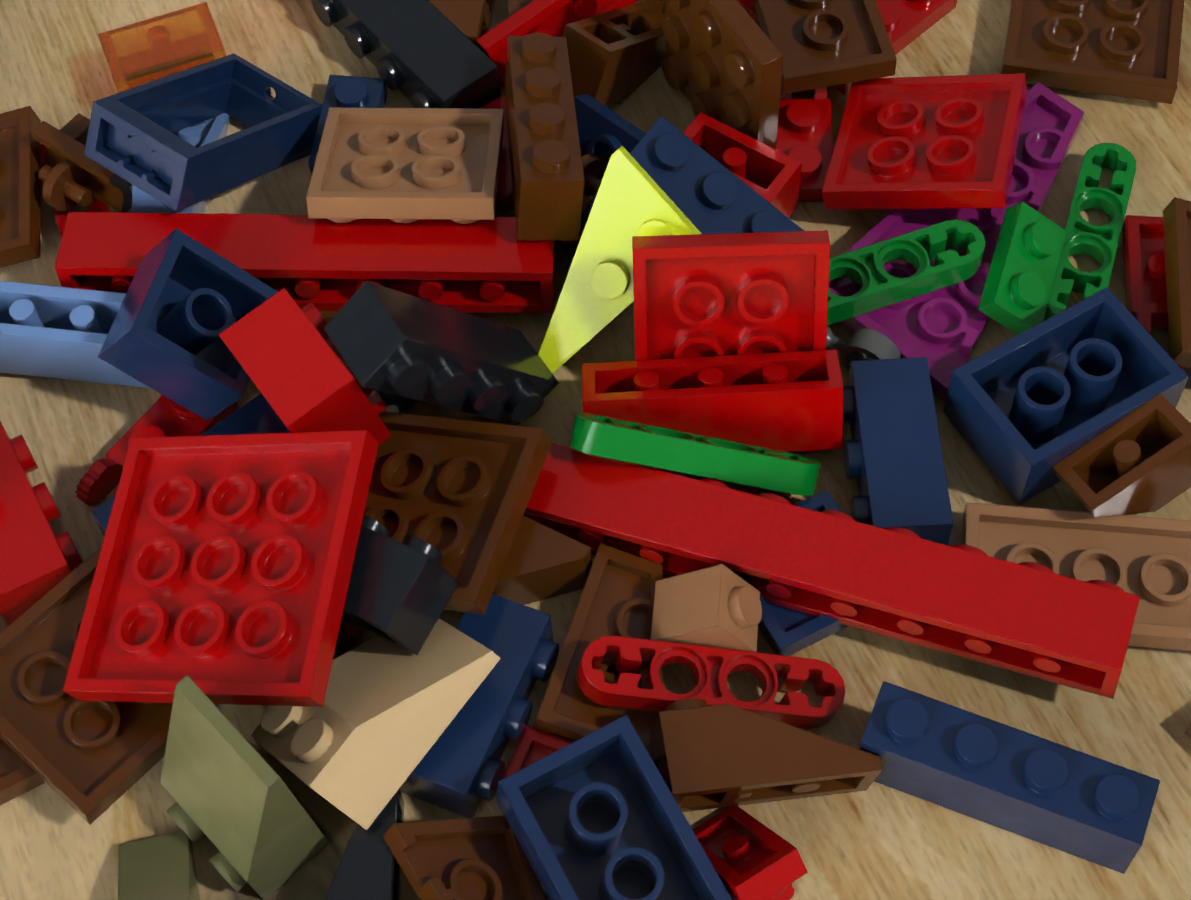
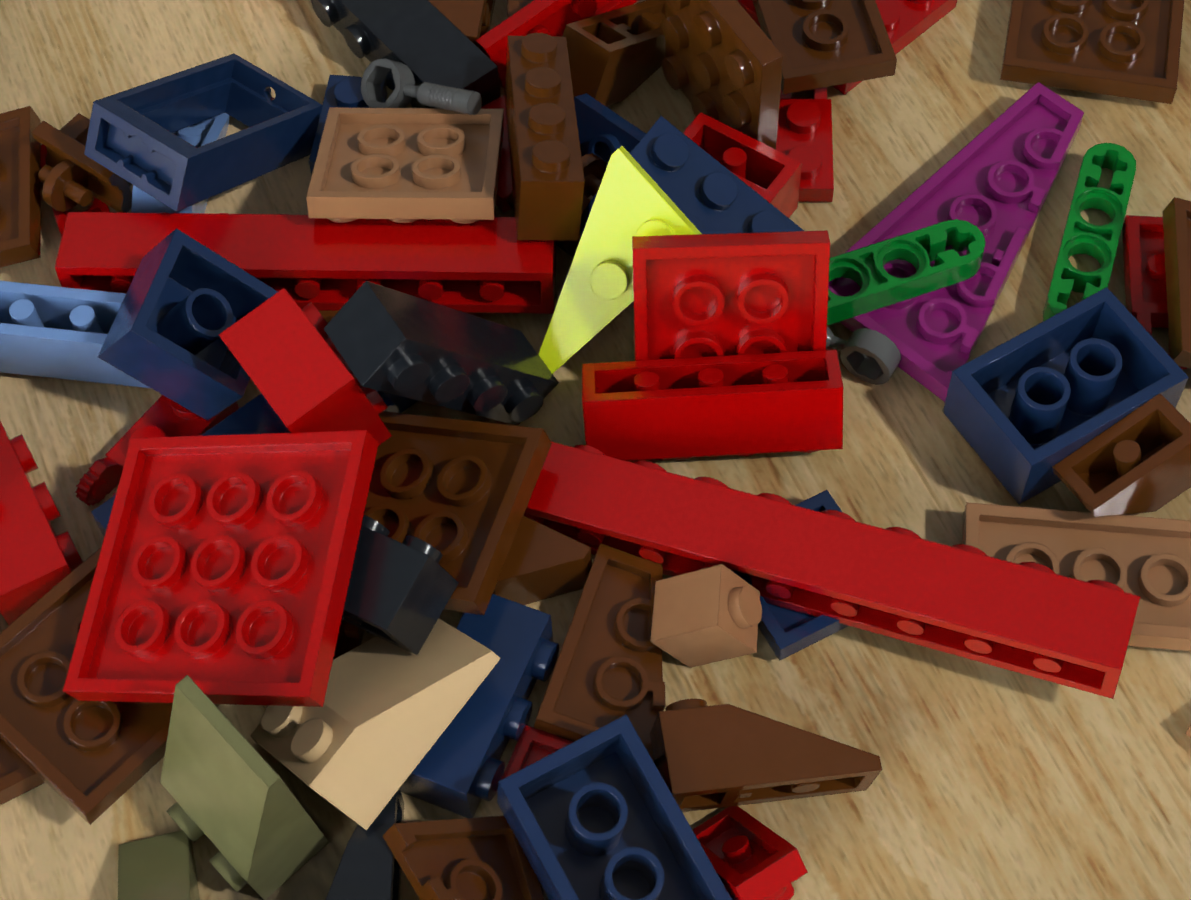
clear orange brick [98,2,226,93] -> none
green beam [569,413,821,496] -> none
red beam [577,636,846,729] -> none
red plate [822,73,1027,211] -> none
dark blue brick [843,357,954,545] -> none
dark blue brick [859,681,1160,874] -> none
green plate [978,201,1067,335] -> none
none -> dark grey piece [361,58,482,115]

